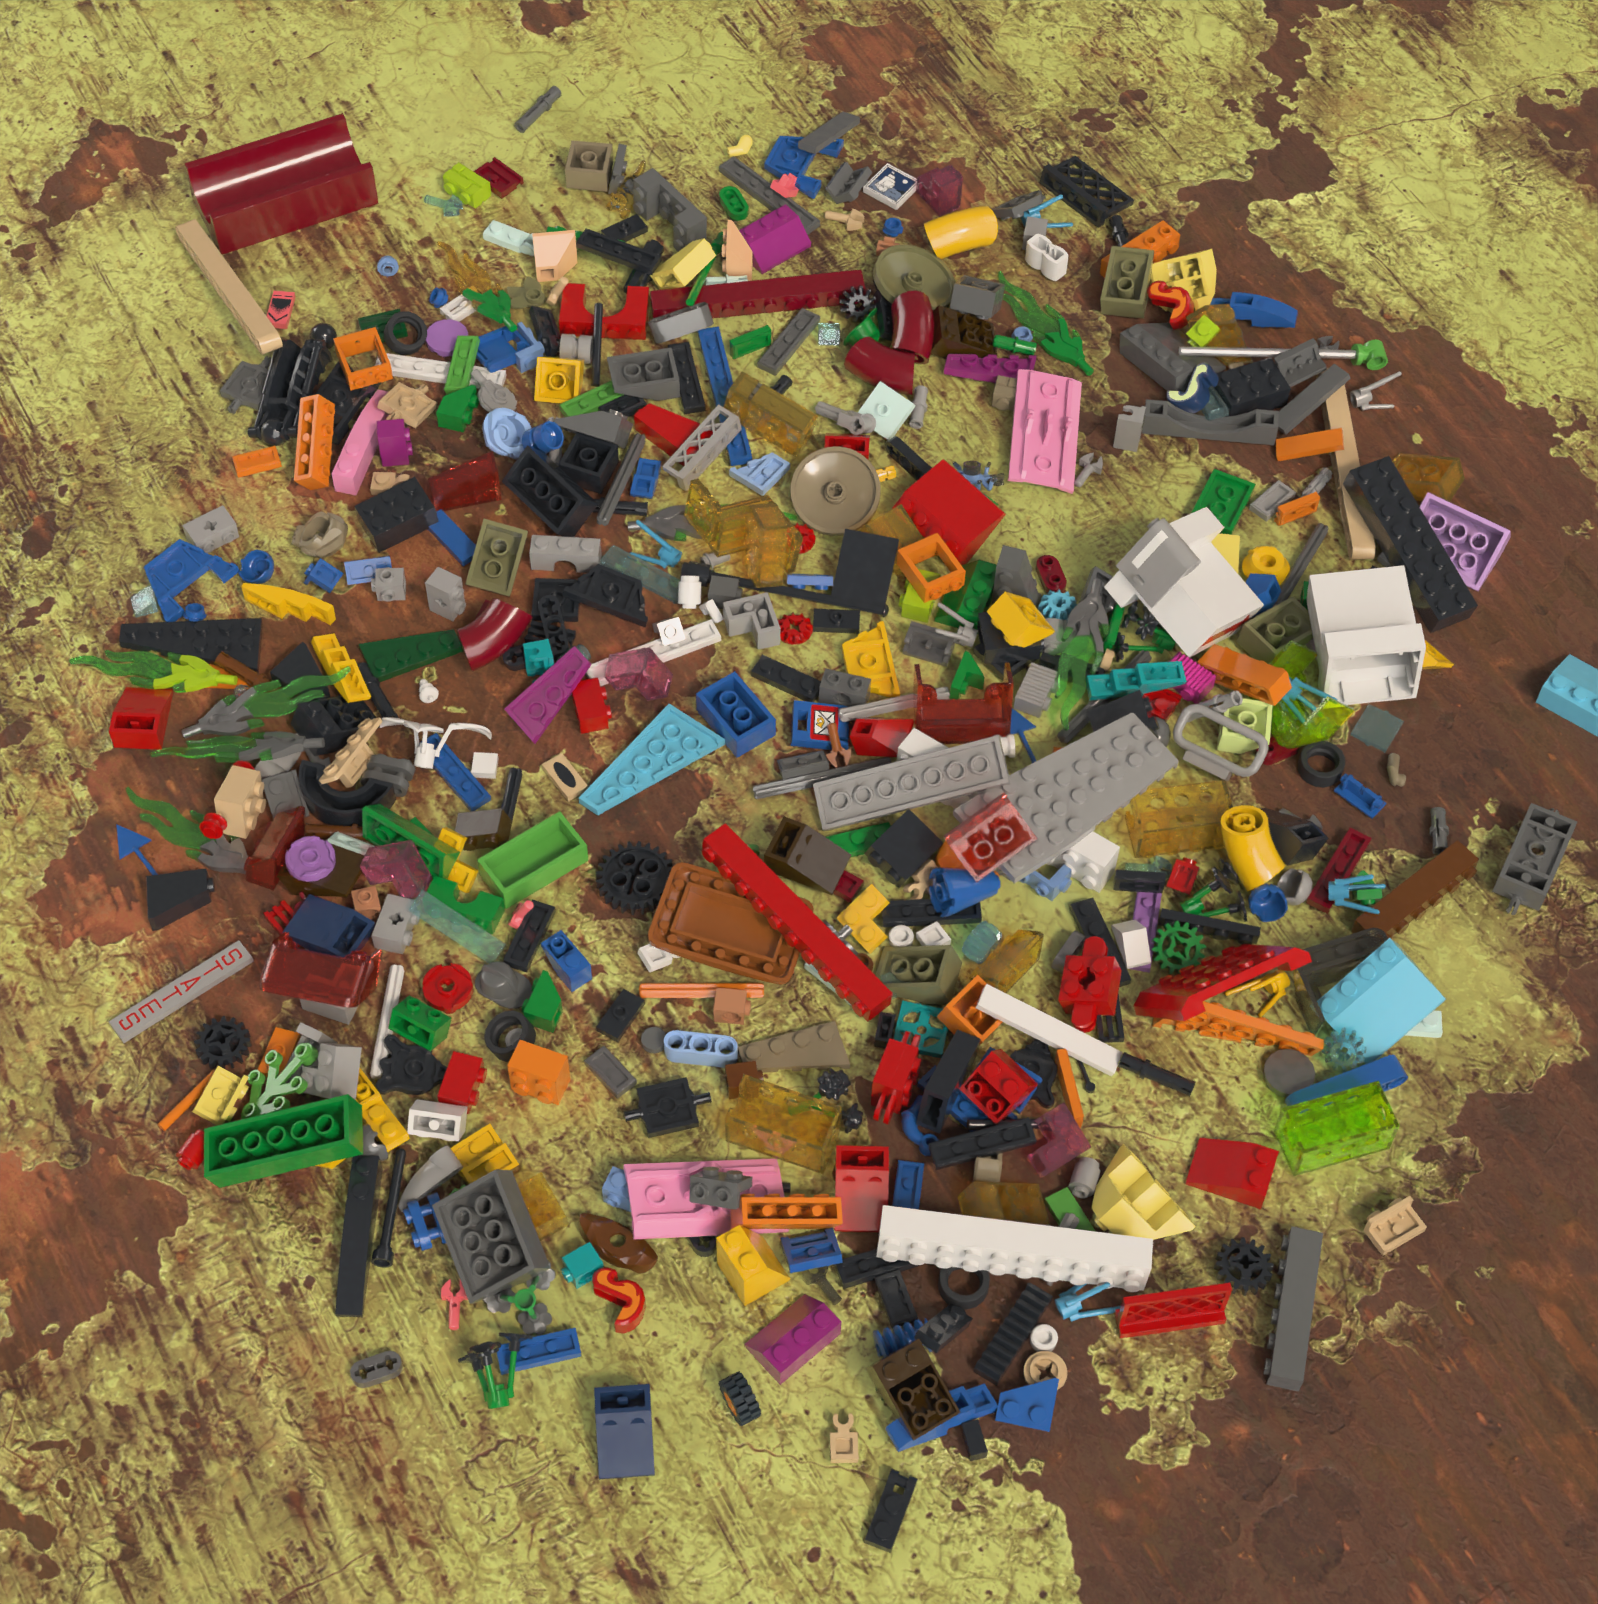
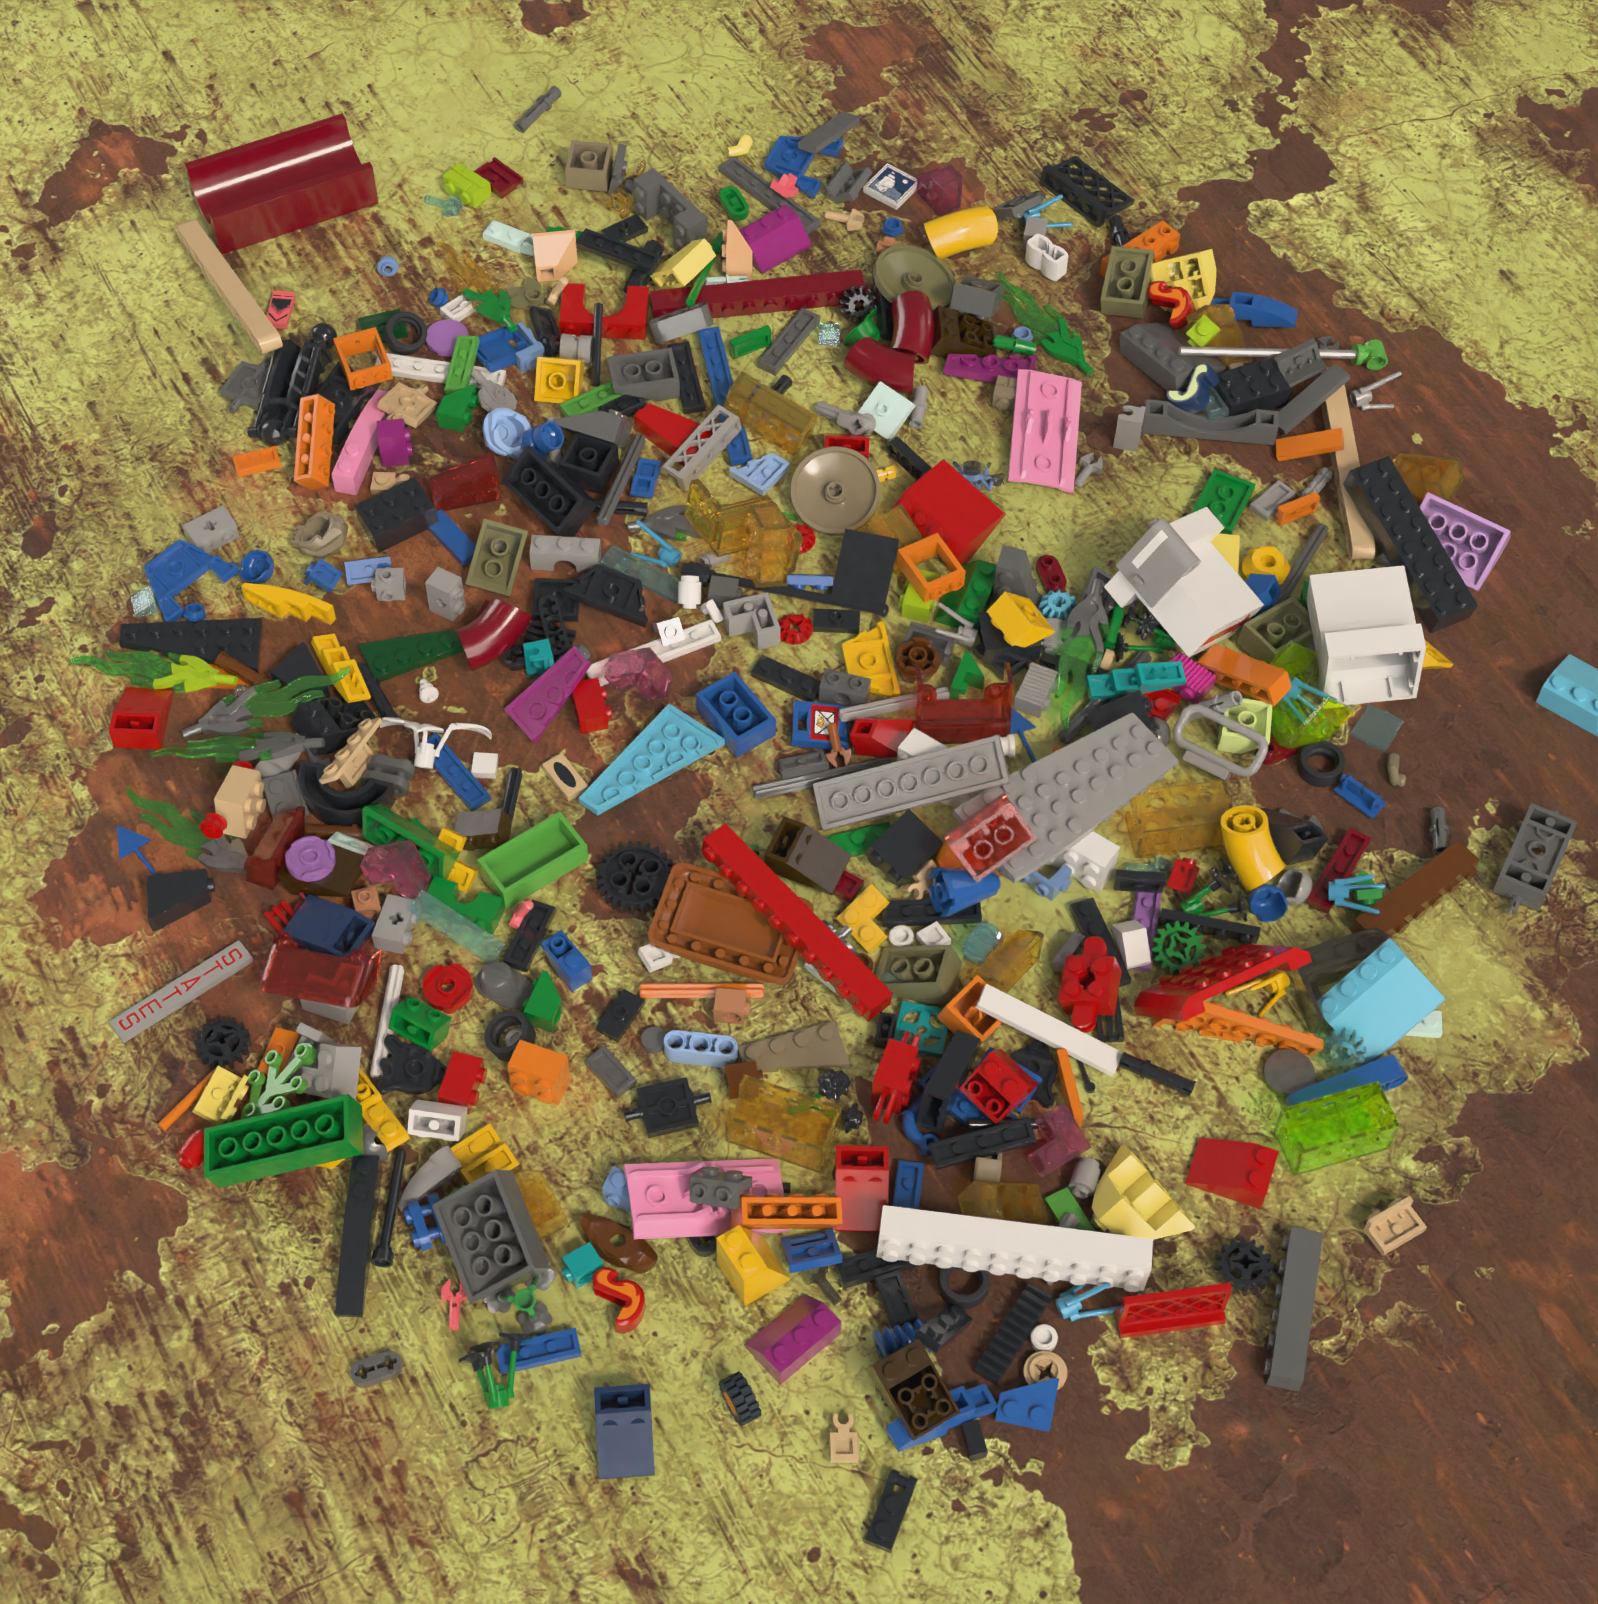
none -> reddish brown cone [894,637,941,685]

